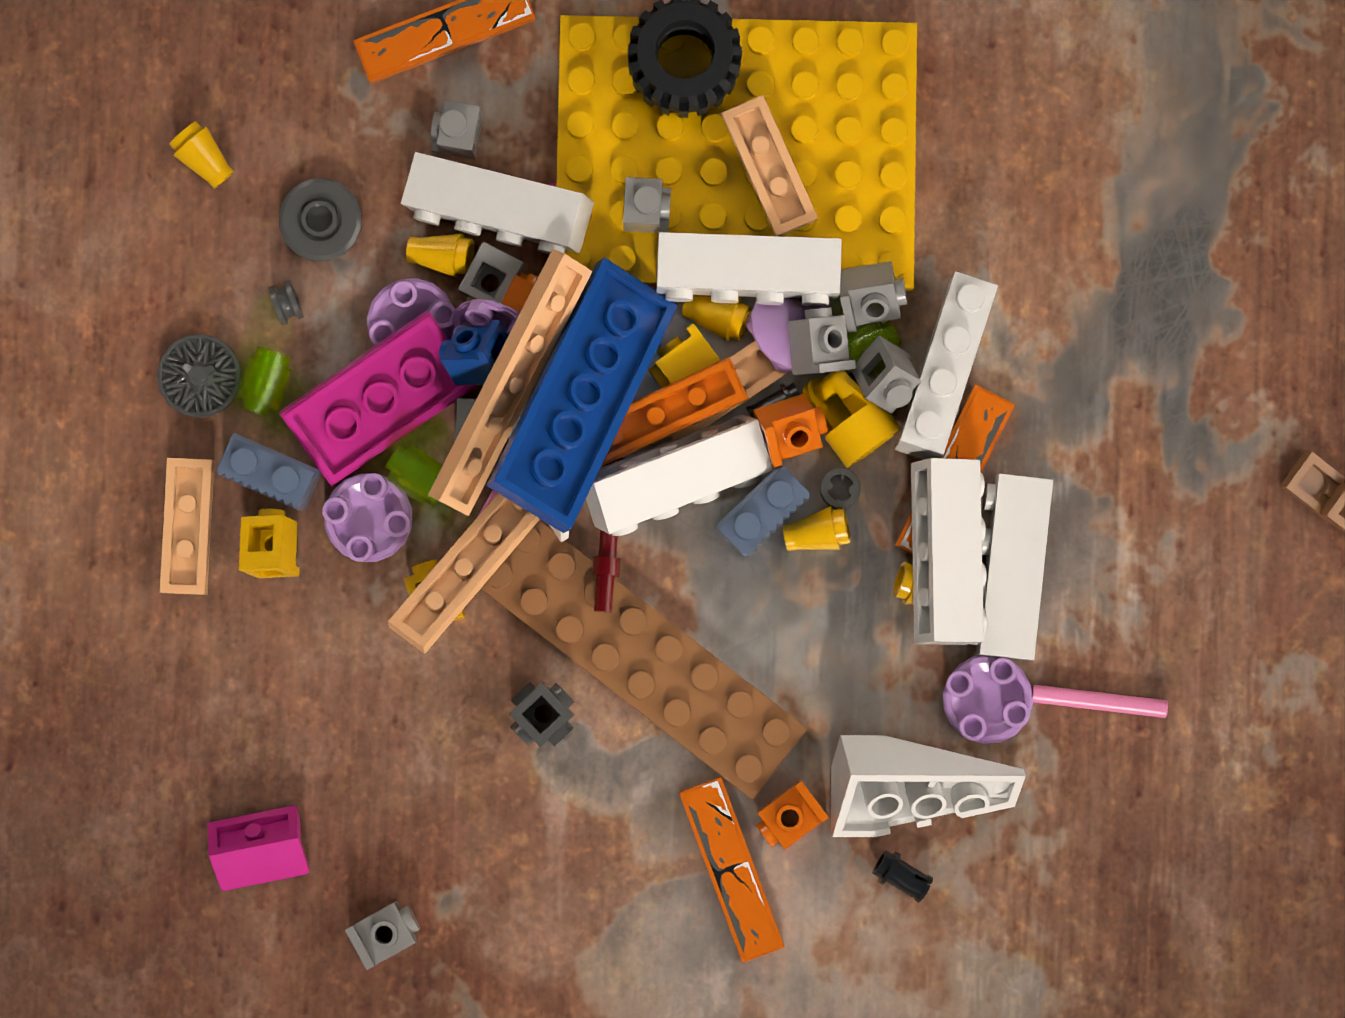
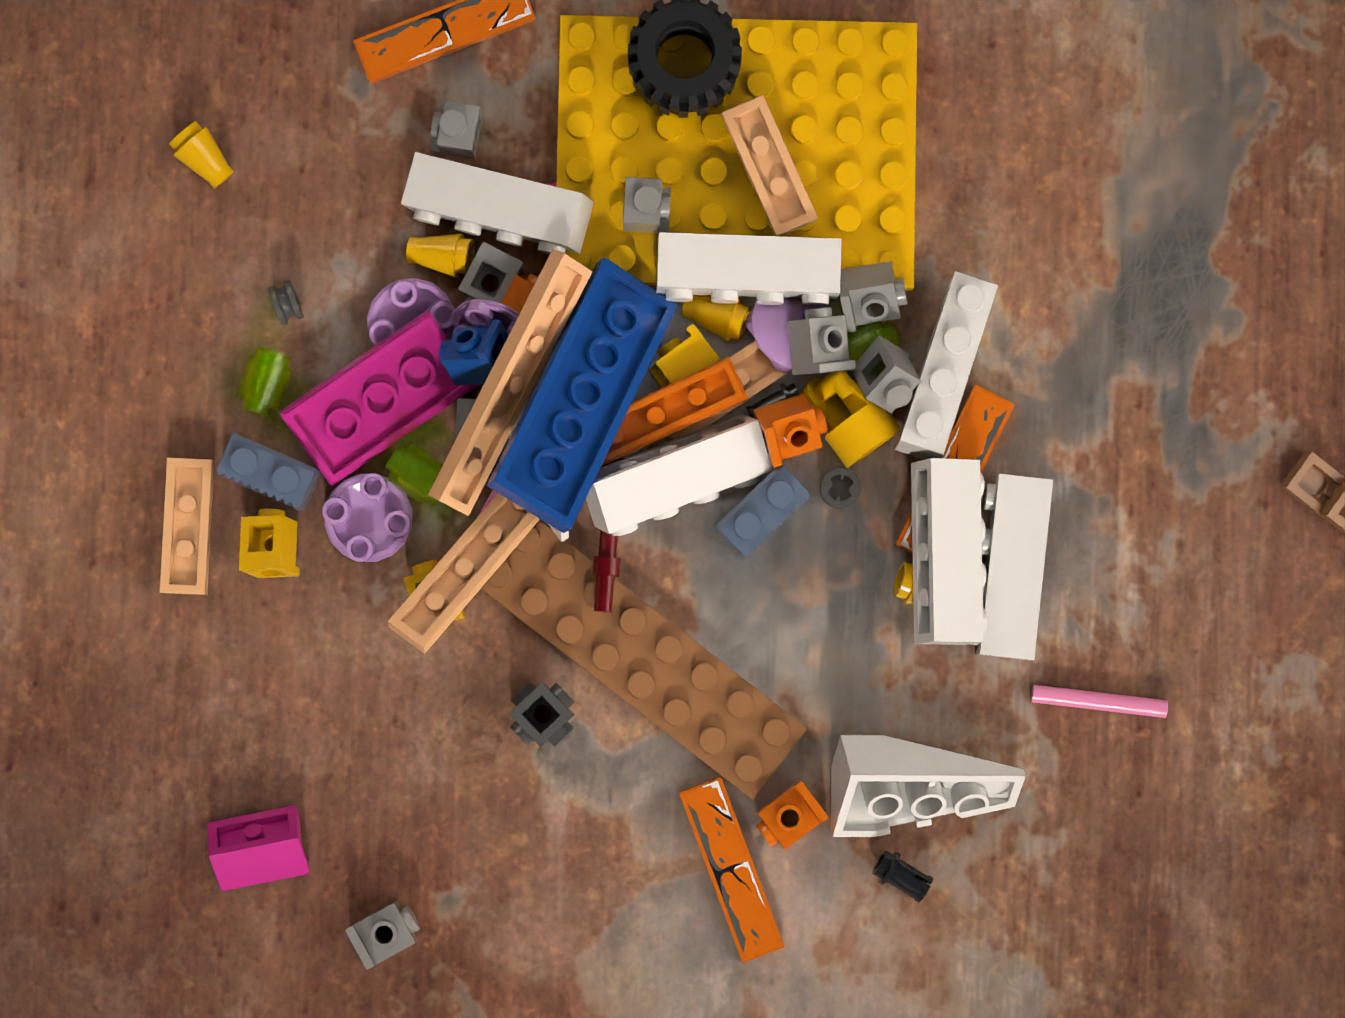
dark grey wheel [157,334,242,418] -> none
dark grey wheel [279,179,362,262] -> none
yellow cone [783,506,851,551] -> none
lavender dish [943,655,1033,744] -> none

